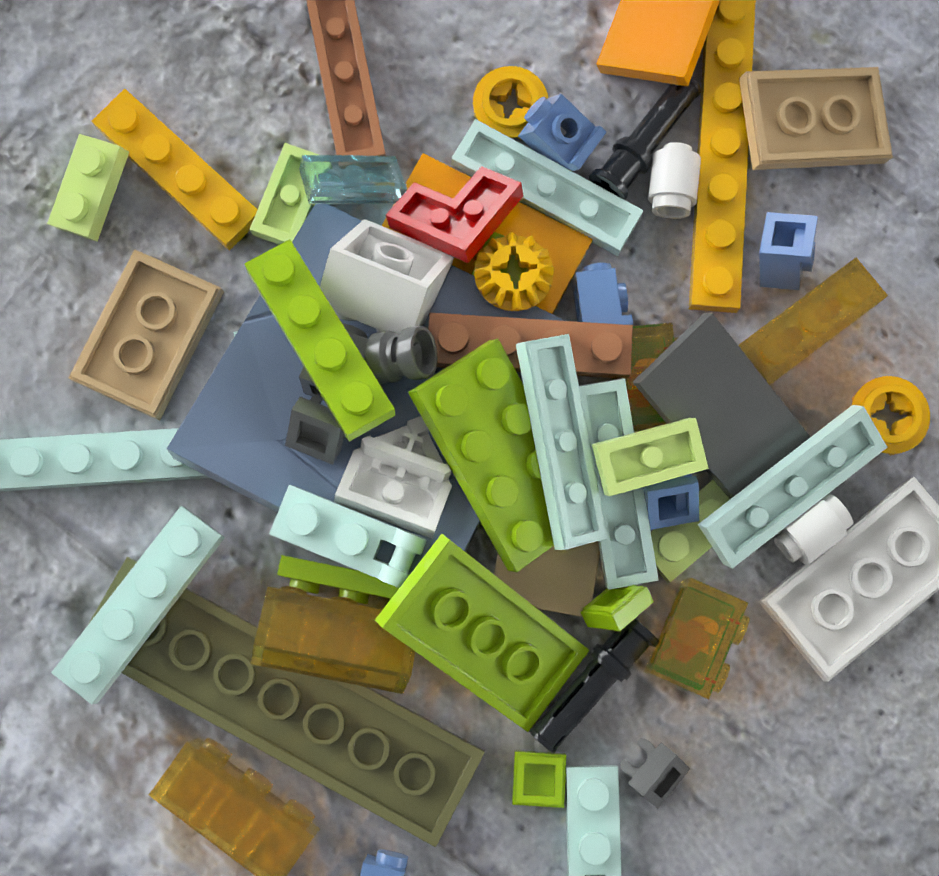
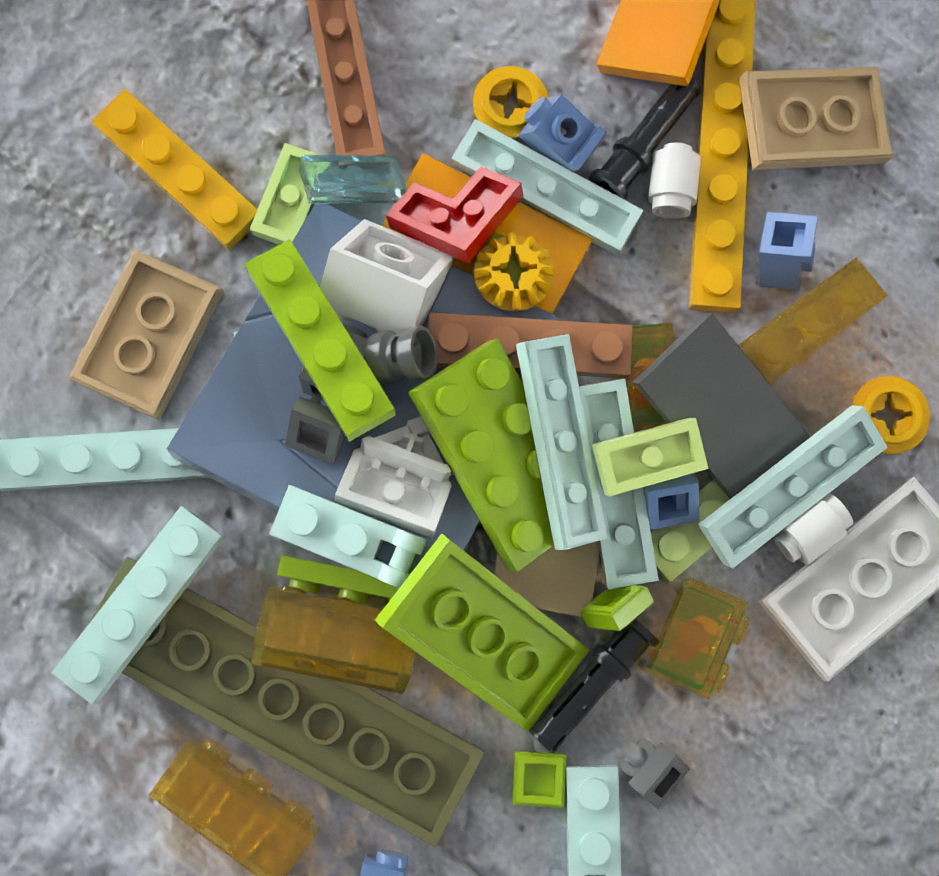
yellowish green plate [47,134,129,242] -> none
medium blue brick [572,263,633,325] -> none

